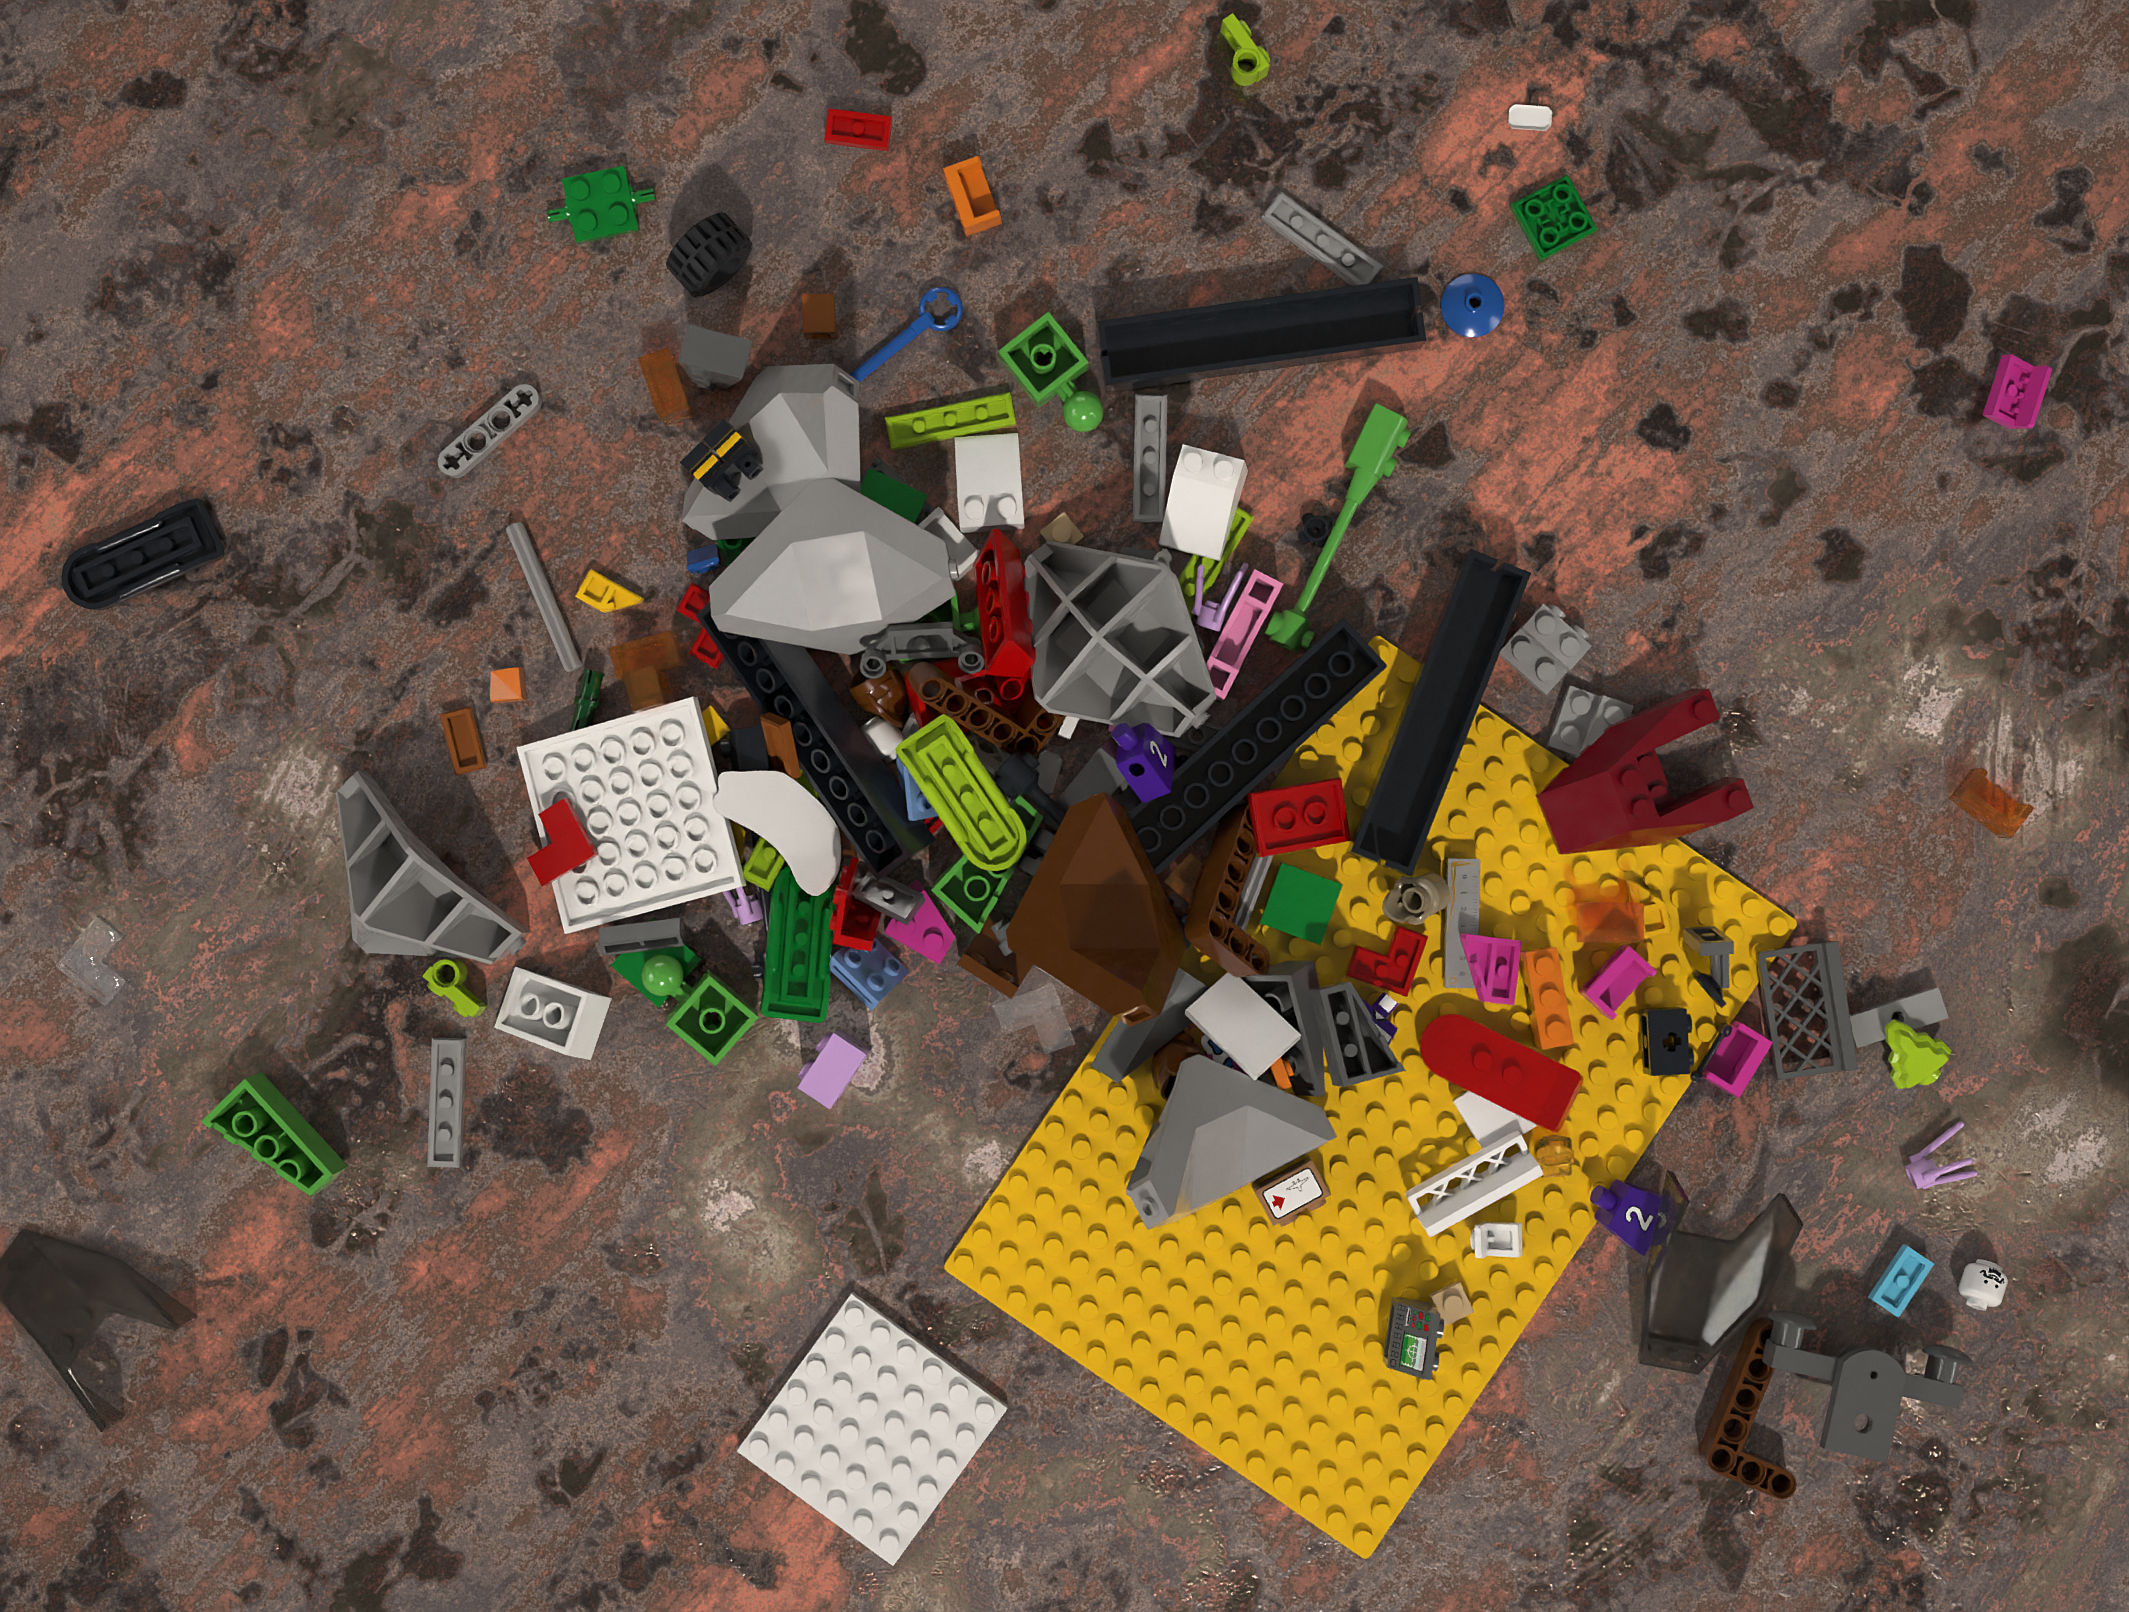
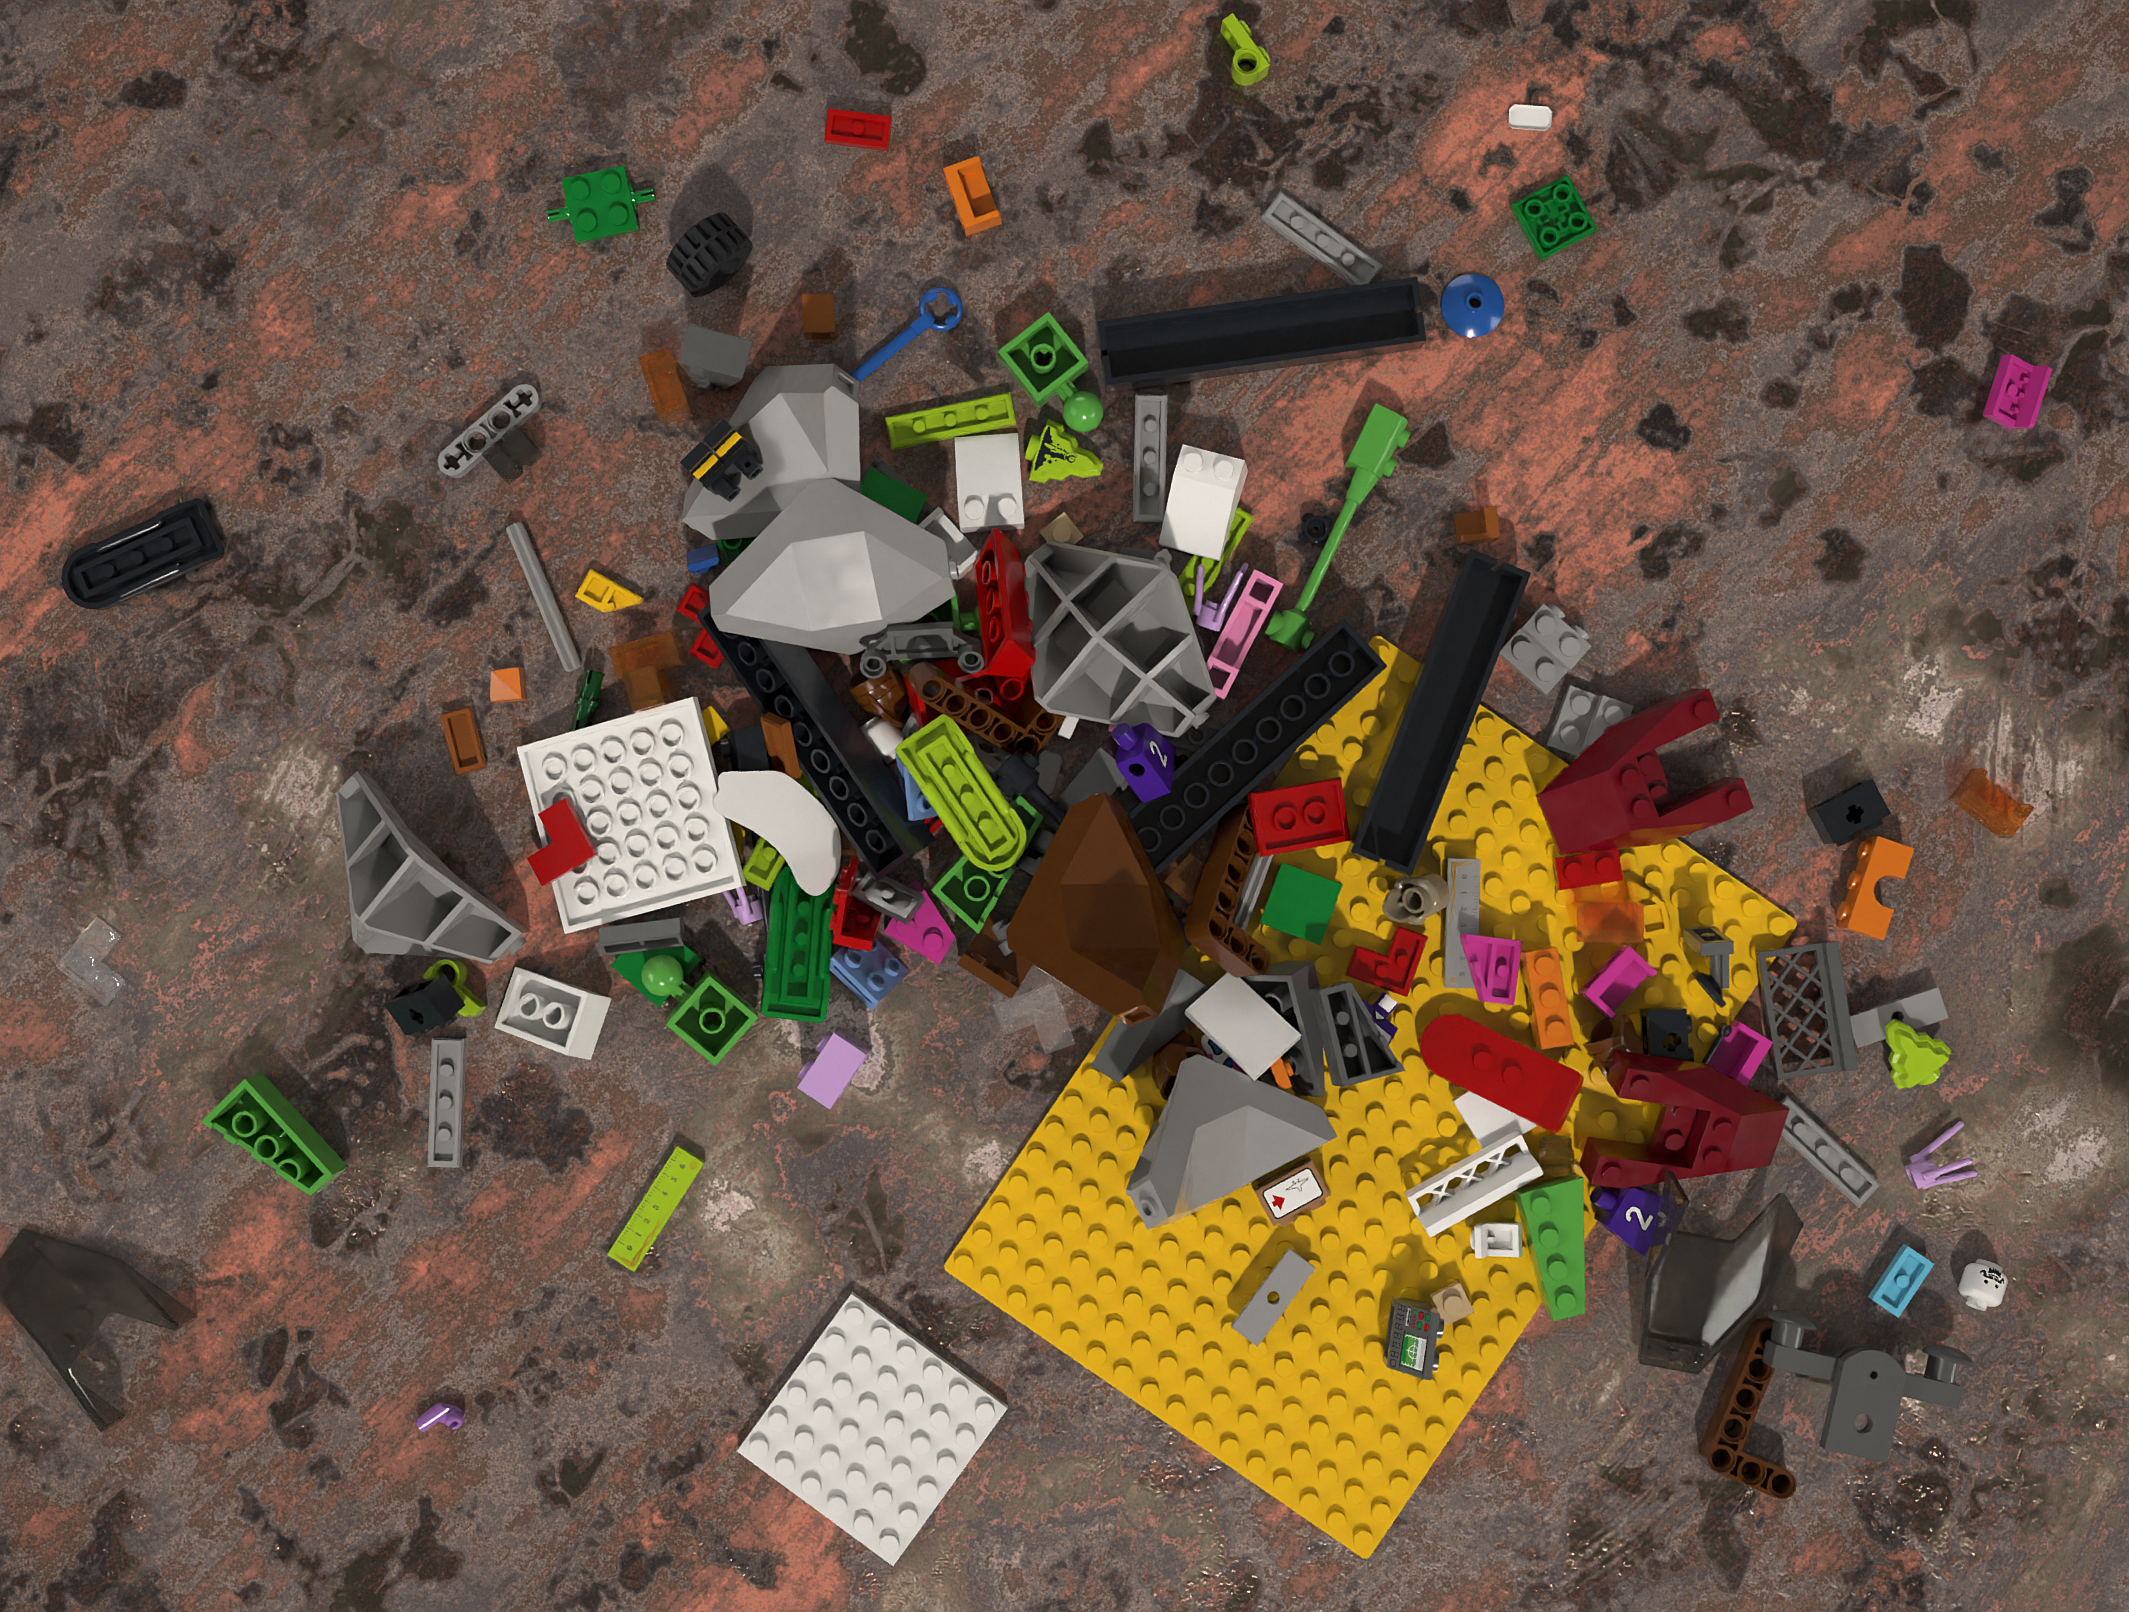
none -> black brick [384,973,465,1036]
none -> medium lavender arm [415,1402,464,1432]
none -> clear smoke wheel [482,424,544,485]
none -> lime tile [607,1145,705,1272]
none -> lime rock [1025,419,1103,484]
none -> light grey tile [1231,1247,1316,1347]
none -> dark orange panel [1453,505,1500,546]
none -> bright green wedge [1513,1173,1585,1321]
none -> red plate [1552,849,1623,890]
none -> dark red wedge [1579,1050,1790,1189]
none -> reddish brown helmet [1583,1014,1644,1078]
none -> light grey tile [1778,1095,1881,1208]
none -> black brick [1806,779,1891,847]
none -> orange arch [1836,836,1914,940]

